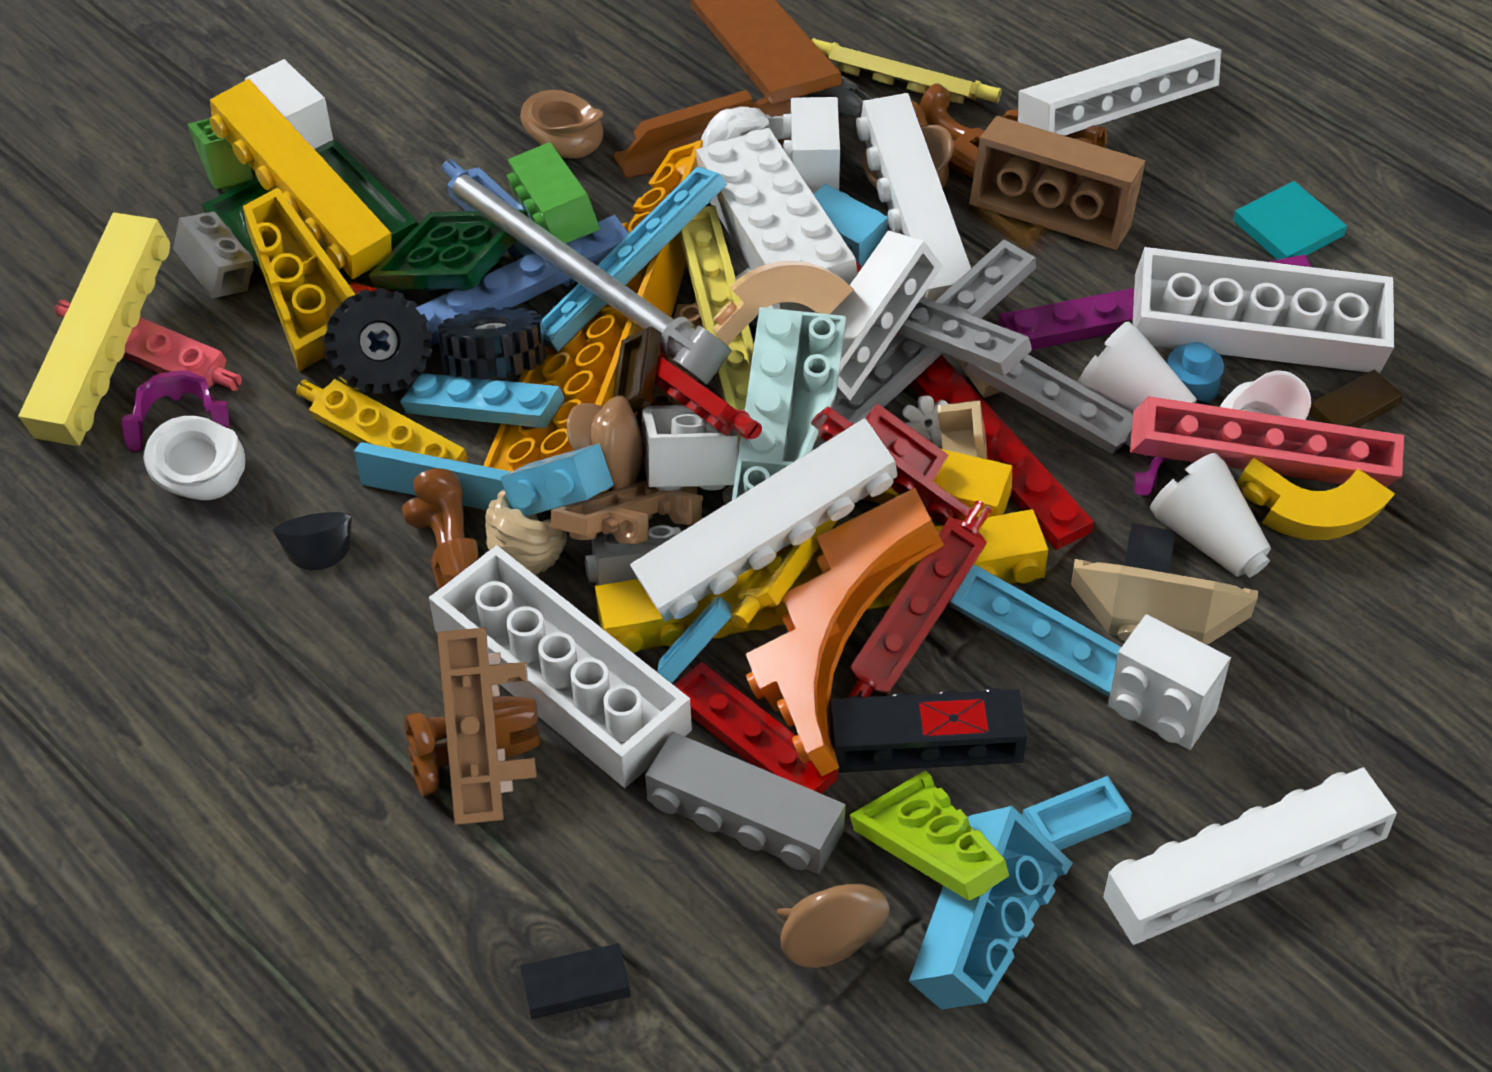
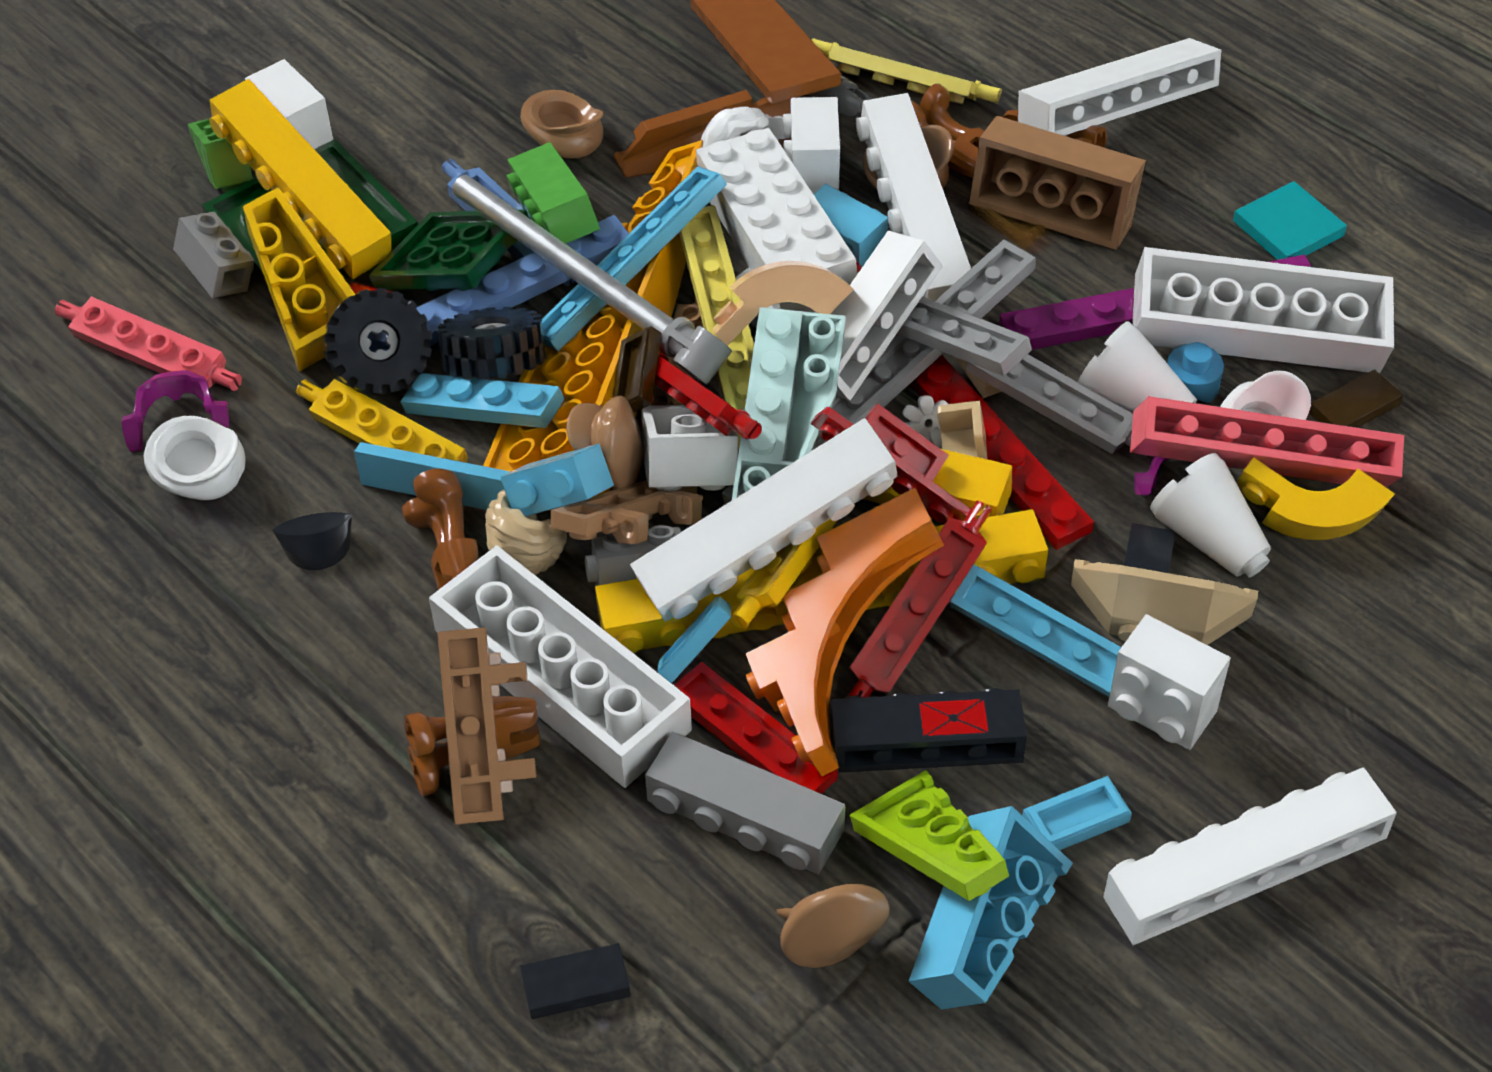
light yellow brick [18,212,170,447] -> none

